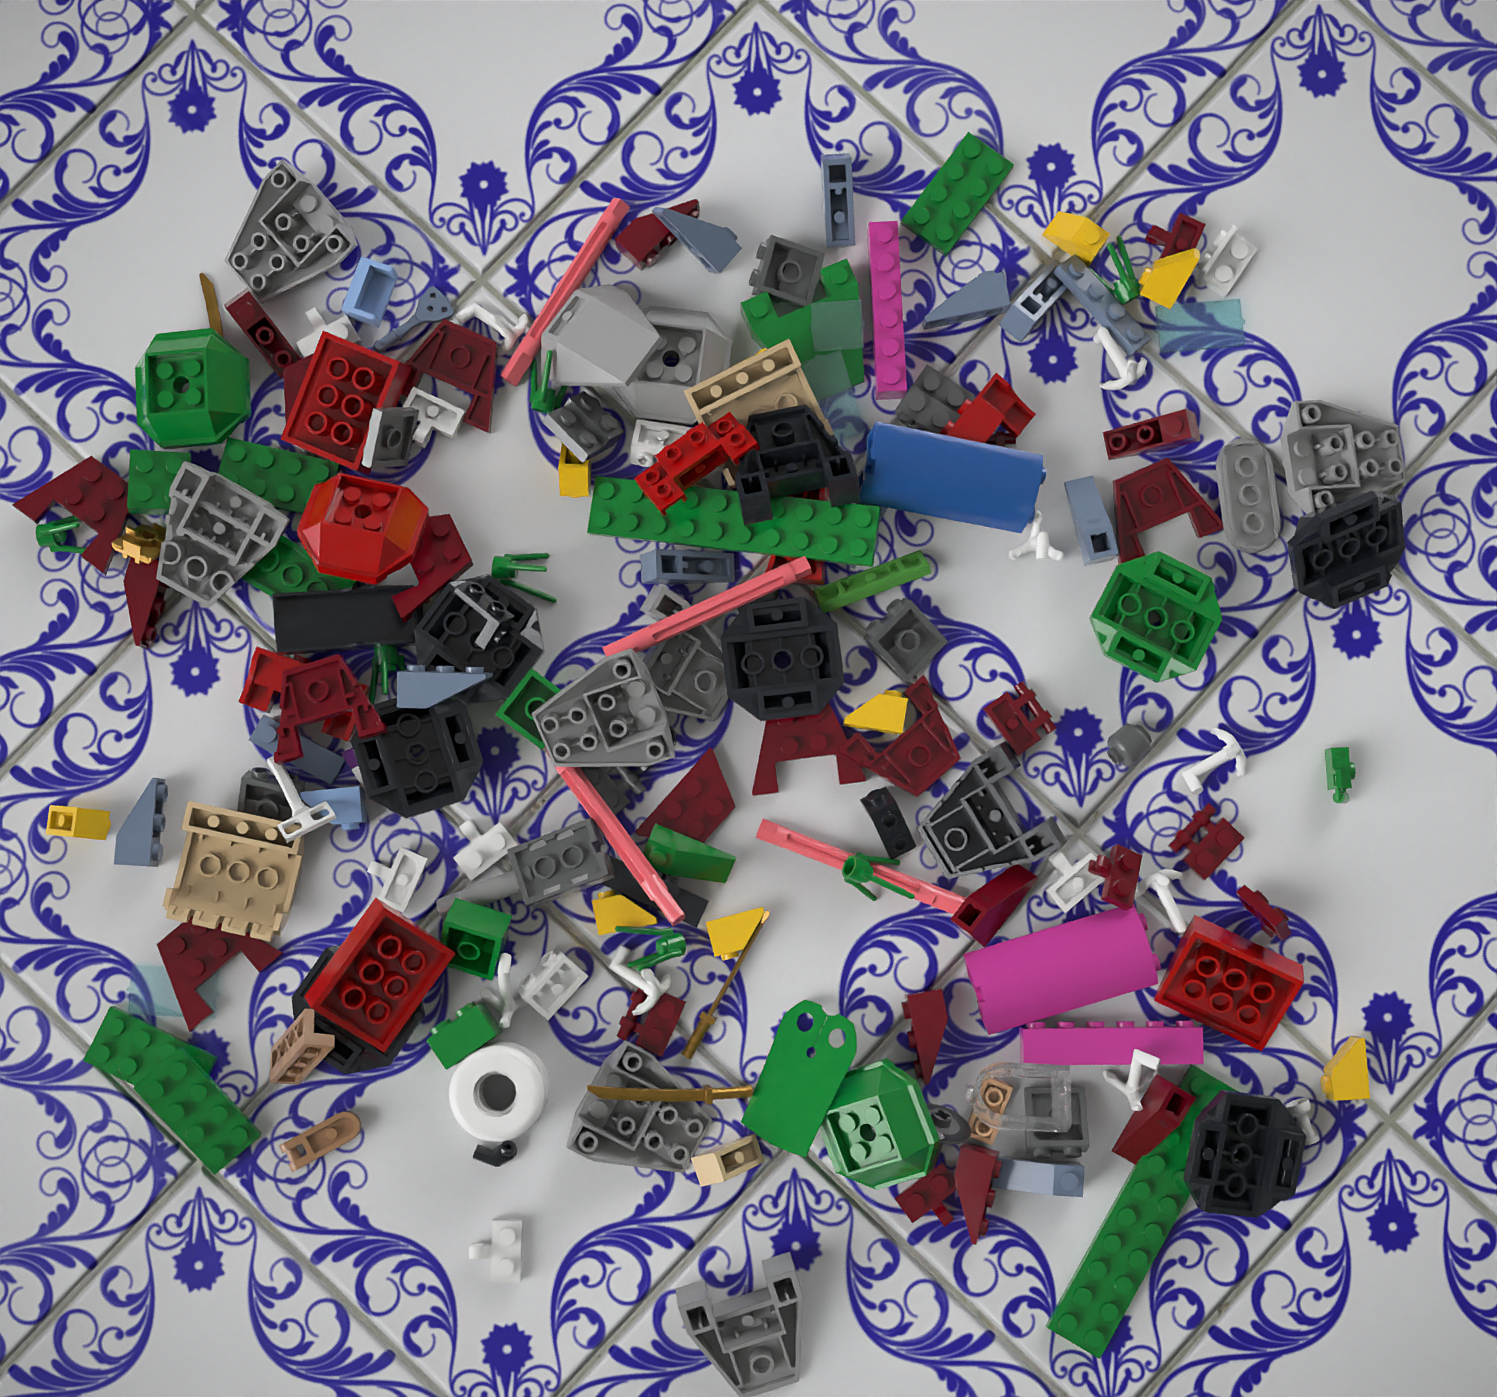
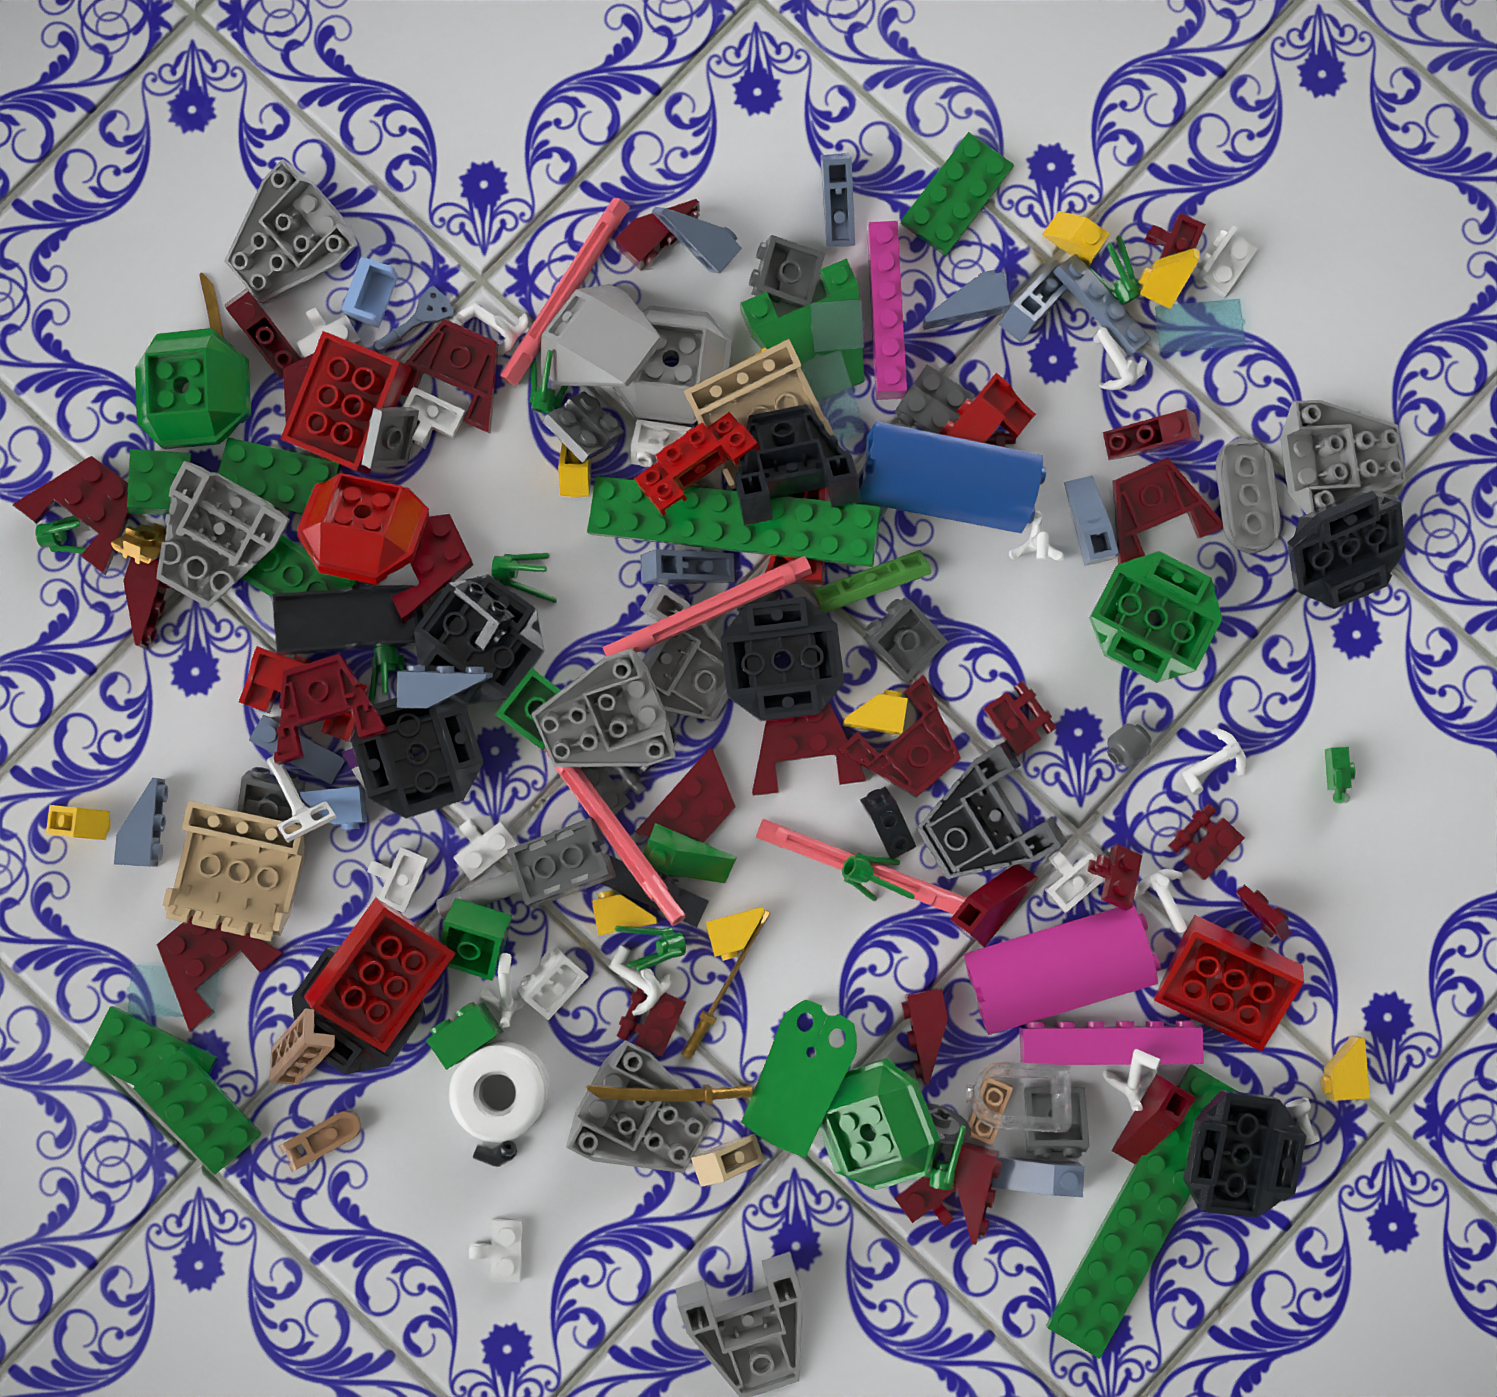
none -> green plant [924,1125,966,1190]

